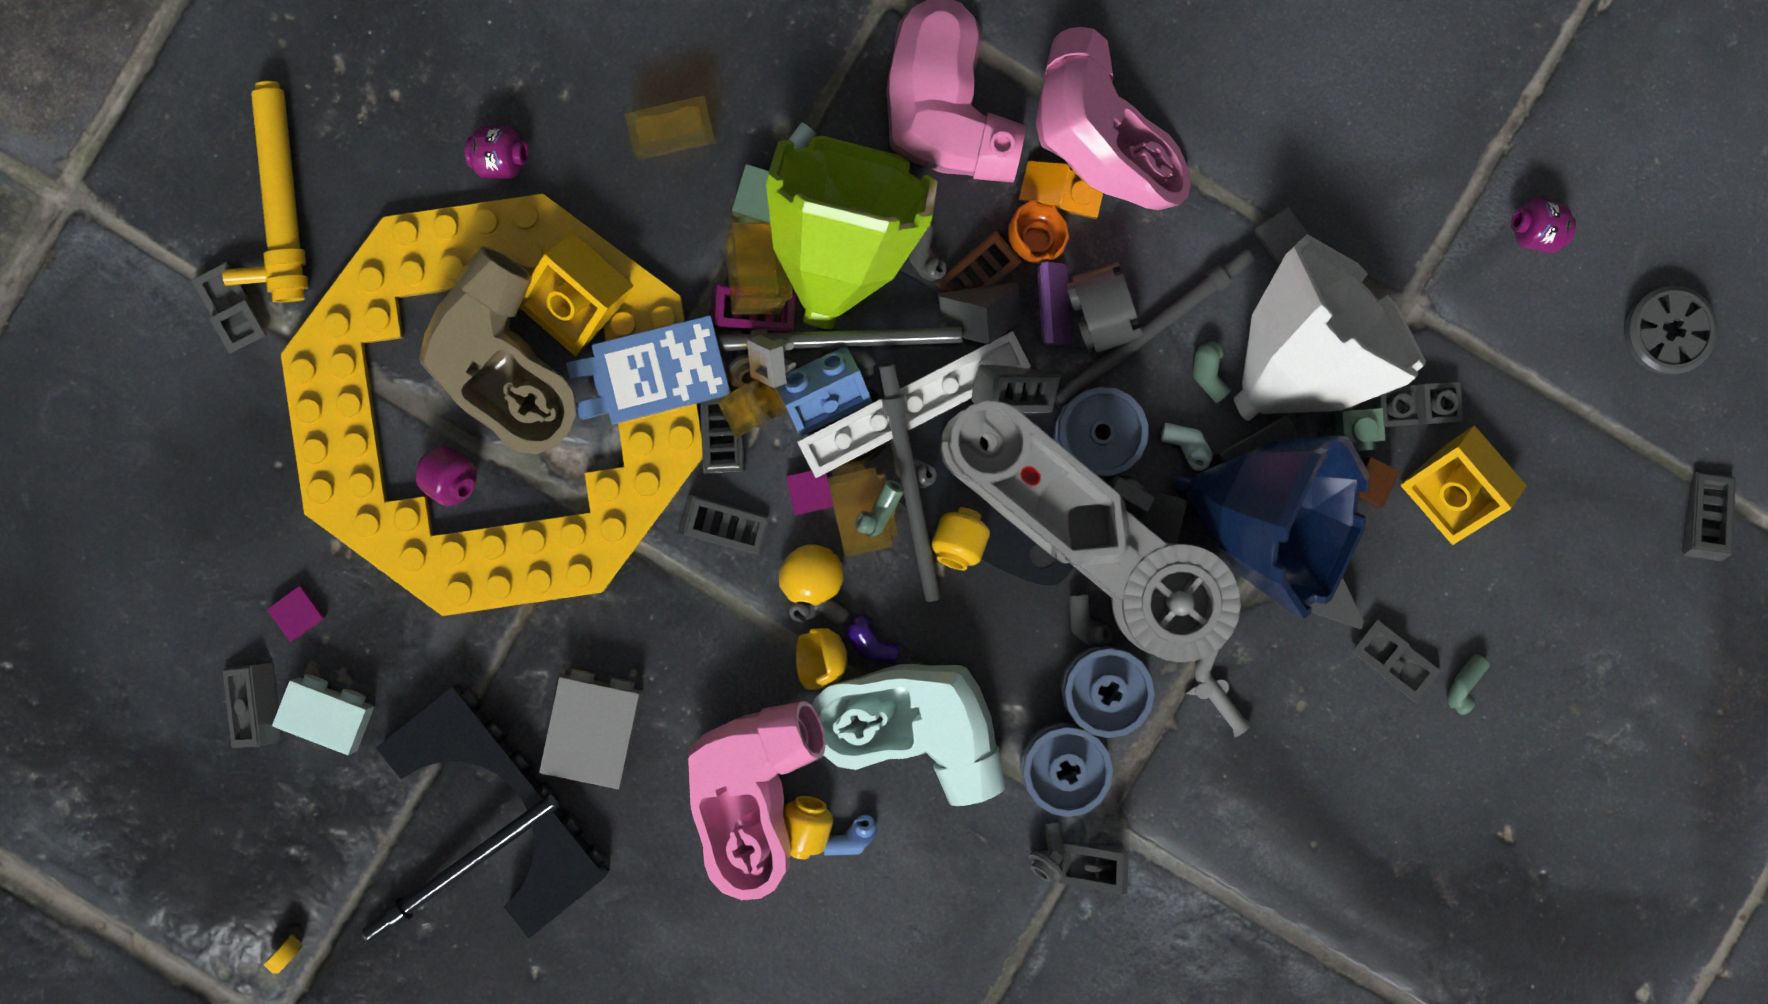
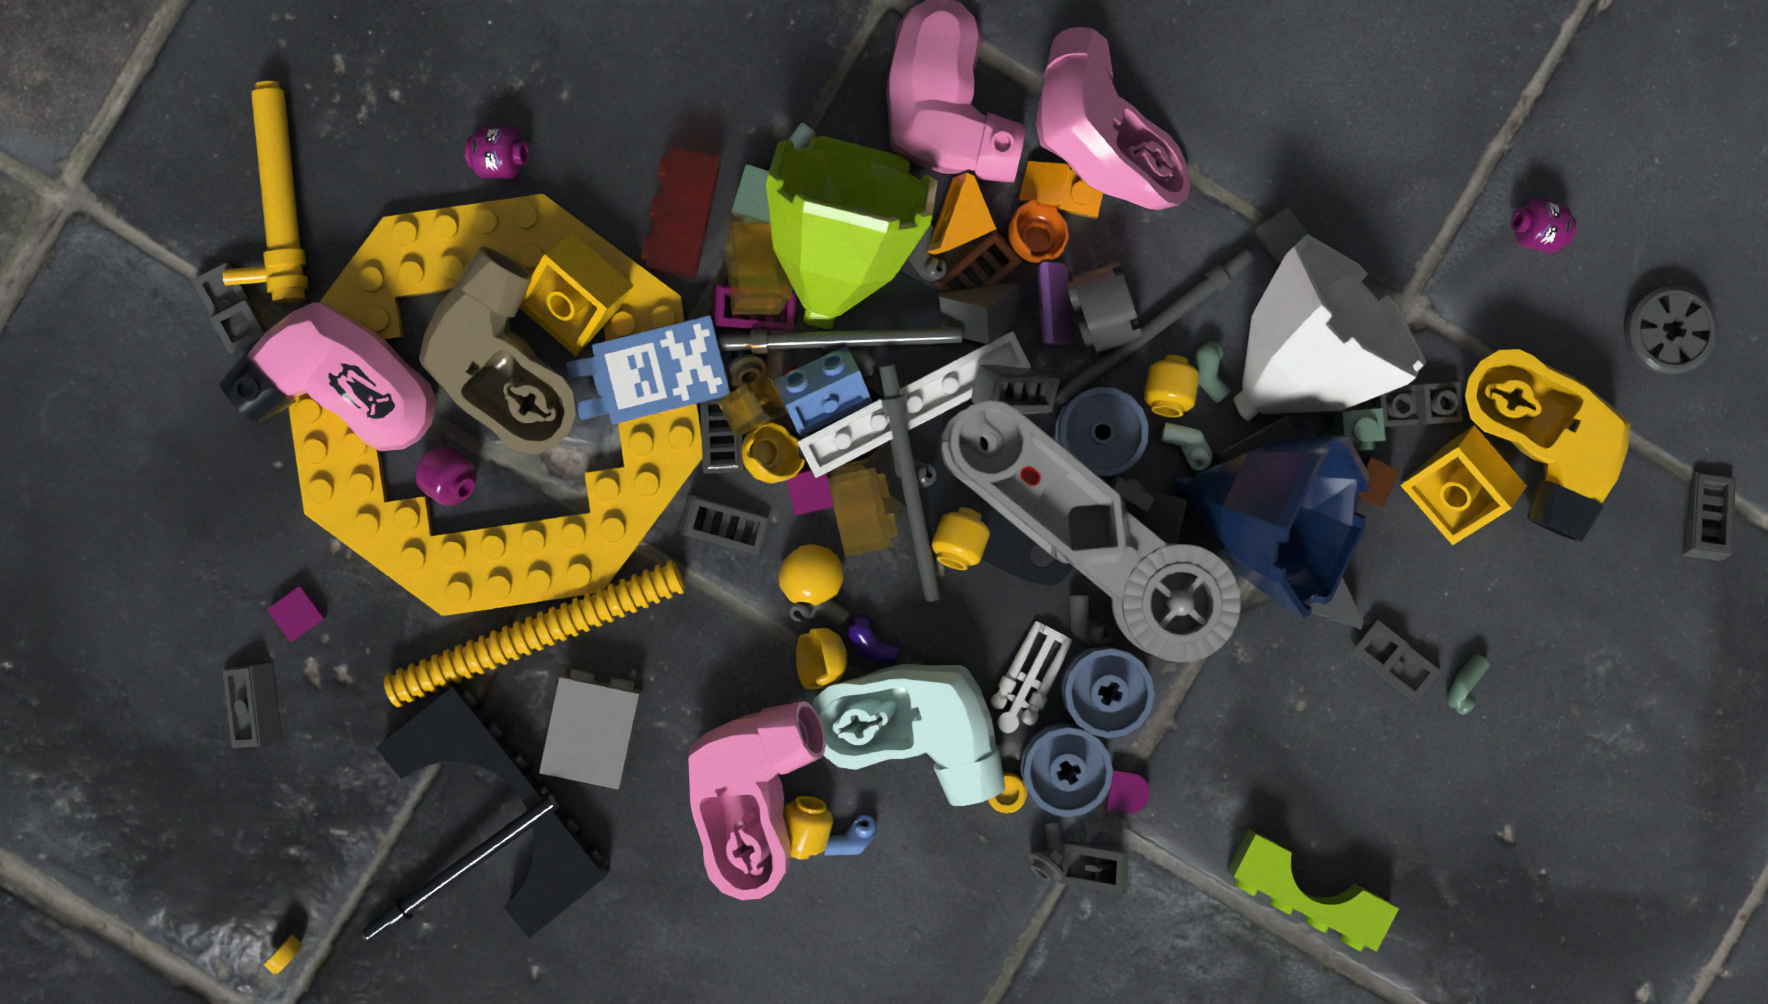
light aqua brick [272,674,375,755] -> none
clear yellow brick [624,95,716,161] -> none
light grey tile [747,335,796,388] -> none
sand green arm [855,480,905,537] -> none
light grey piece [1185,647,1253,738] -> none
none -> bright pink piece [219,303,436,451]
none -> yellow piece [383,559,685,708]
none -> clear red brick [641,147,721,280]
none -> yellow hair [741,422,805,484]
none -> light orange slope [926,173,996,255]
none -> yellow tile [988,771,1027,813]
none -> white piece [990,621,1073,733]
none -> magenta tile [1105,769,1150,813]
none -> yellow head [1144,355,1199,418]
none -> lime arch [1227,828,1399,952]
none -> yellow piece [1465,349,1631,542]

